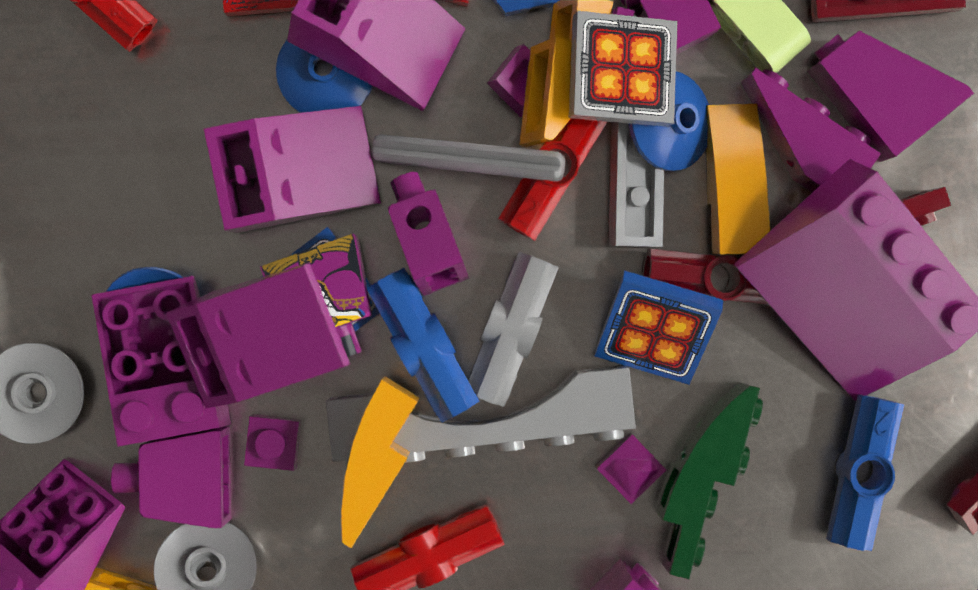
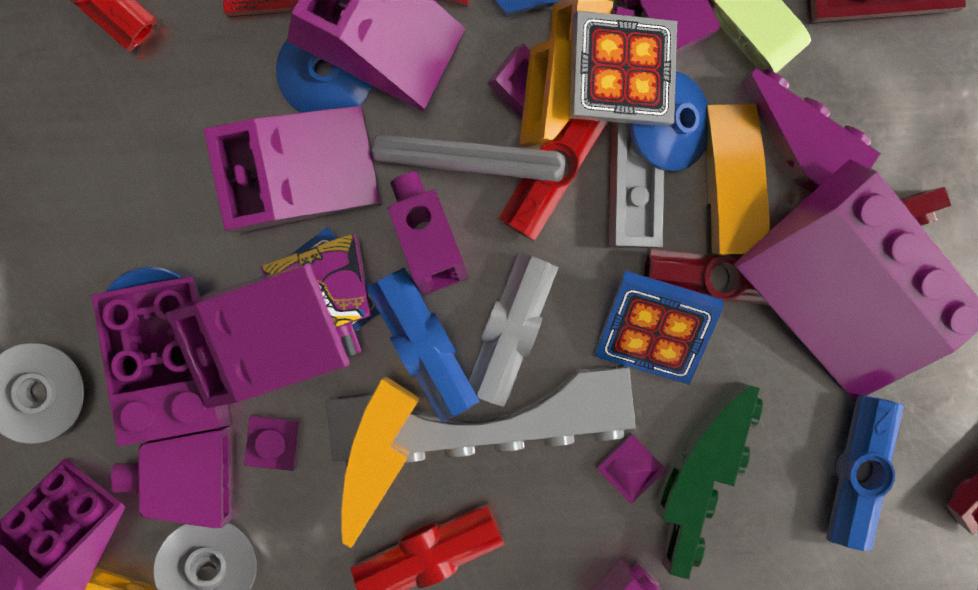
magenta slope [807,30,974,162] -> none

